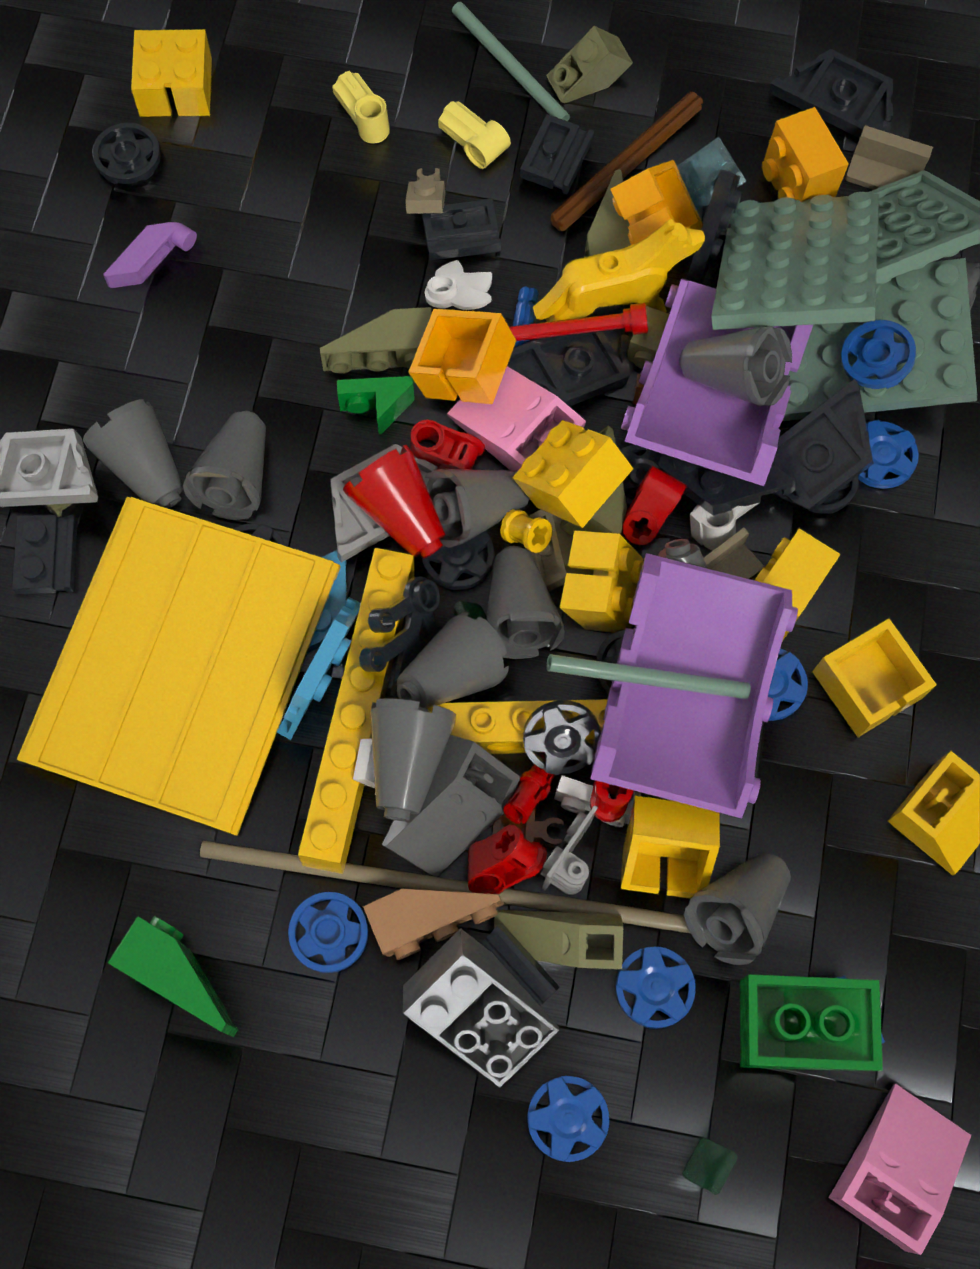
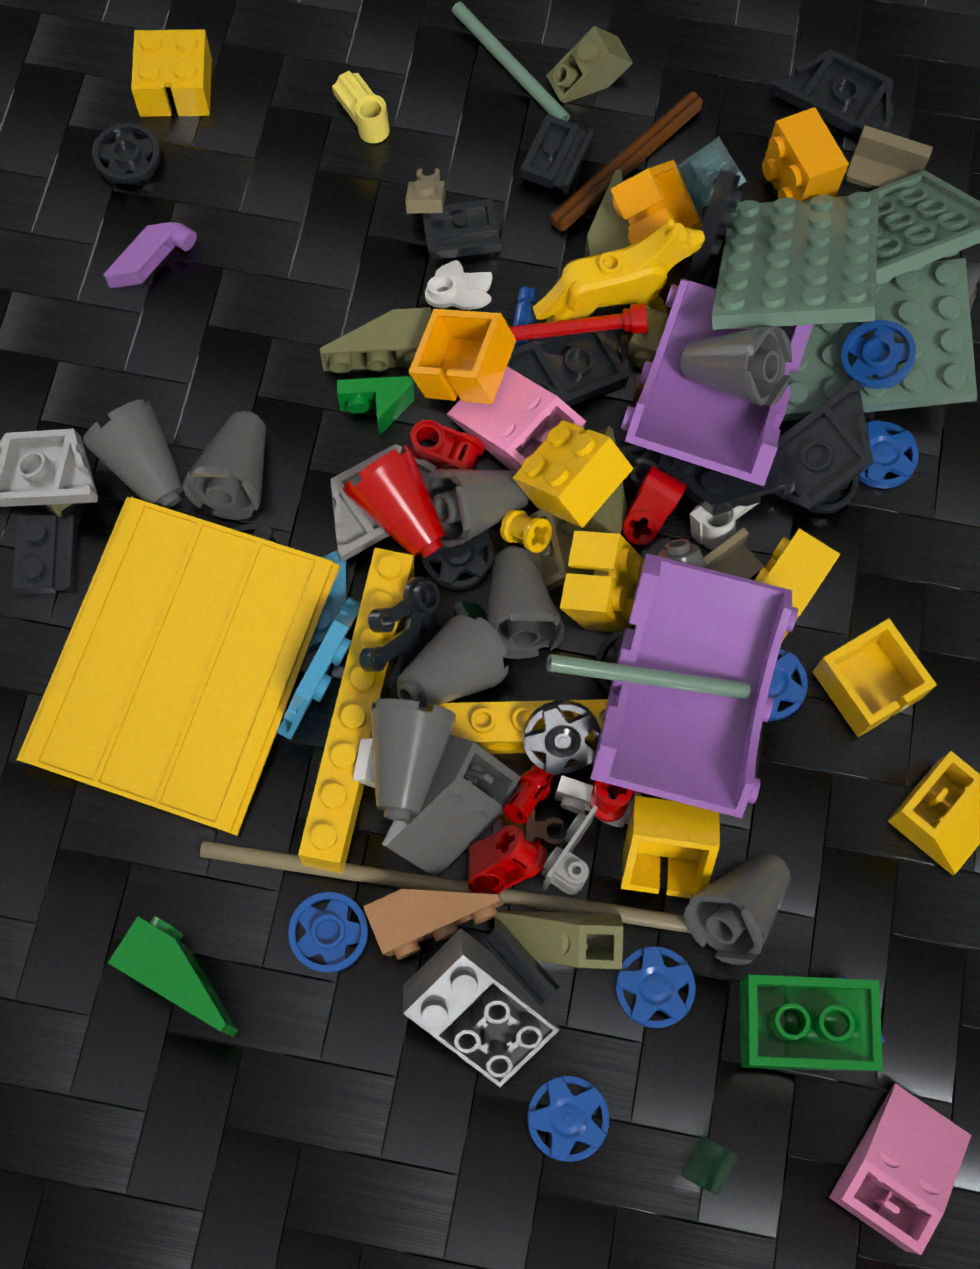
light yellow piece [438,101,511,169] -> none

